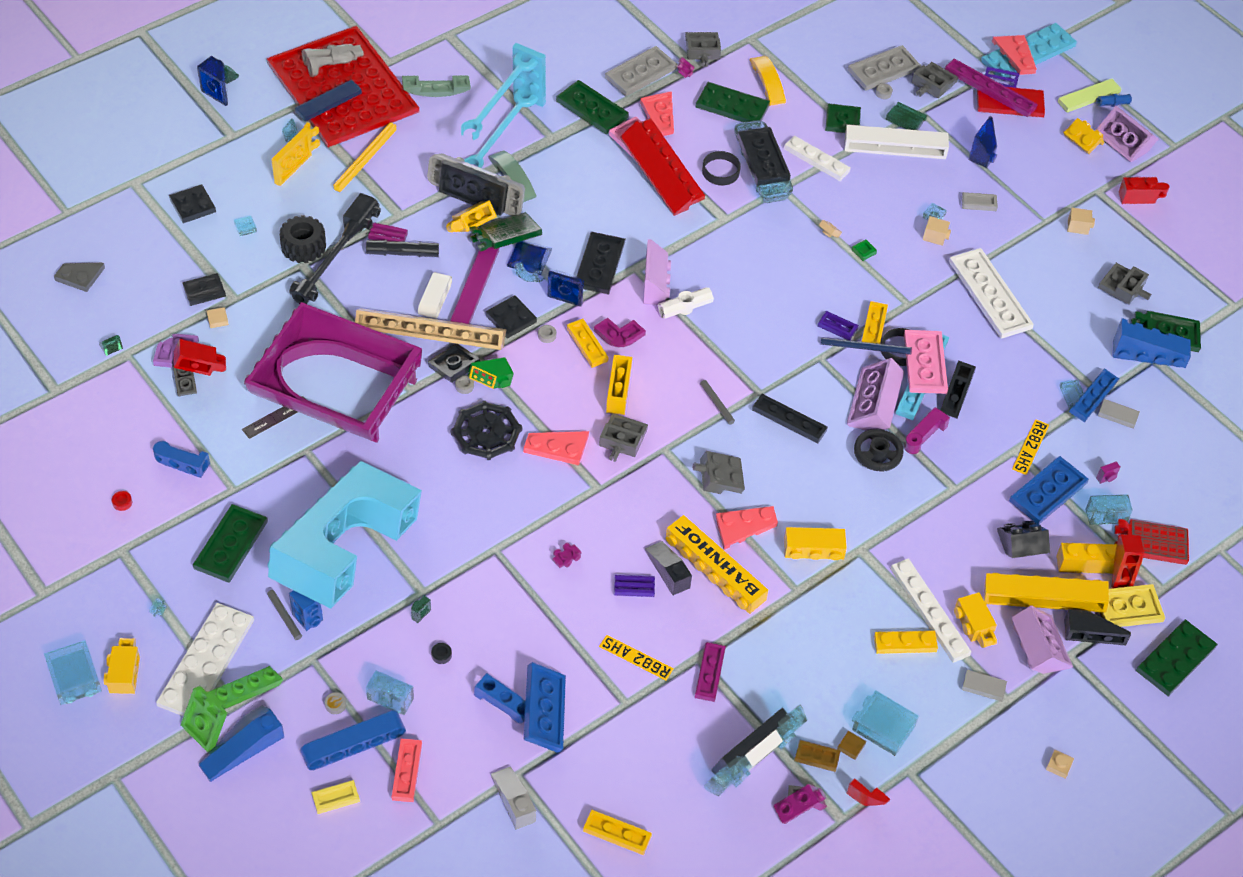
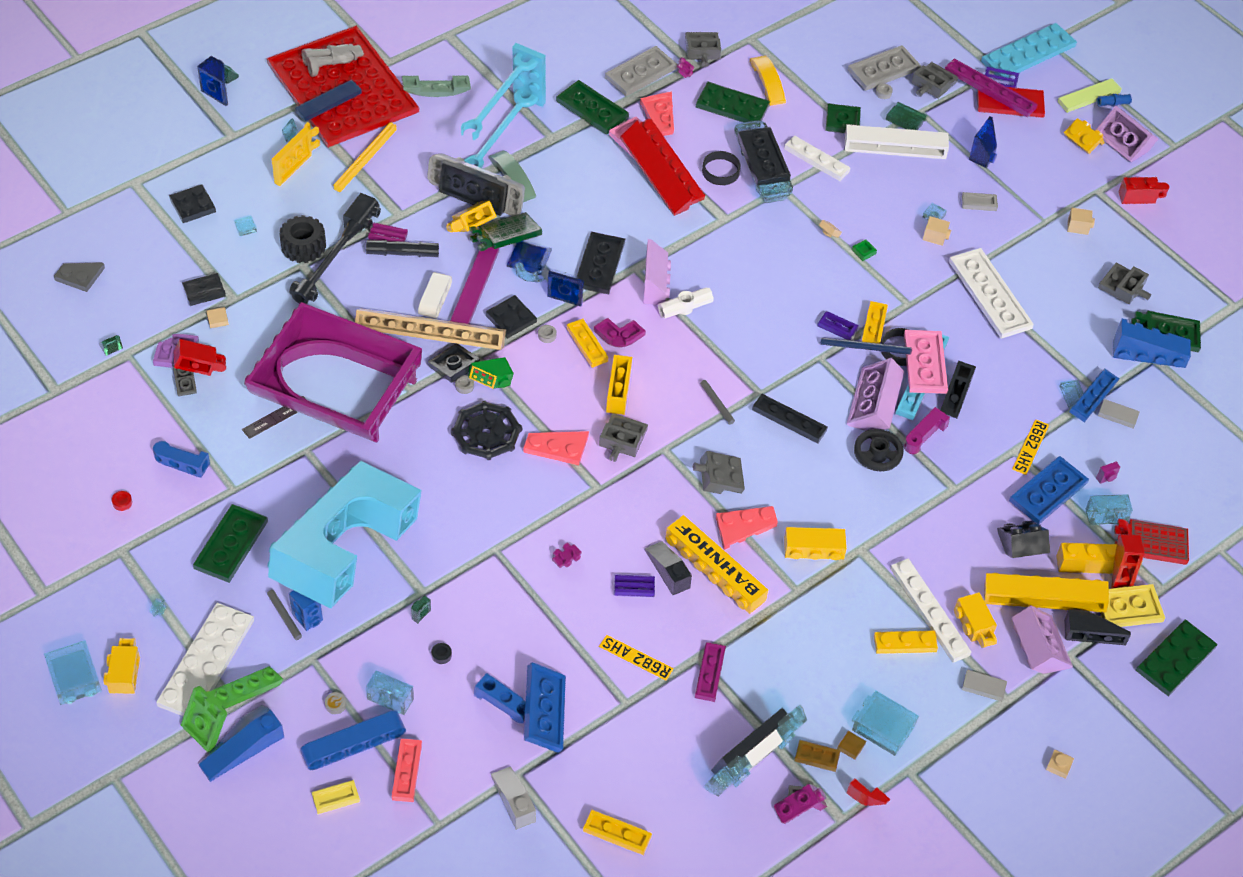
coral wing [992,35,1037,75] -> none

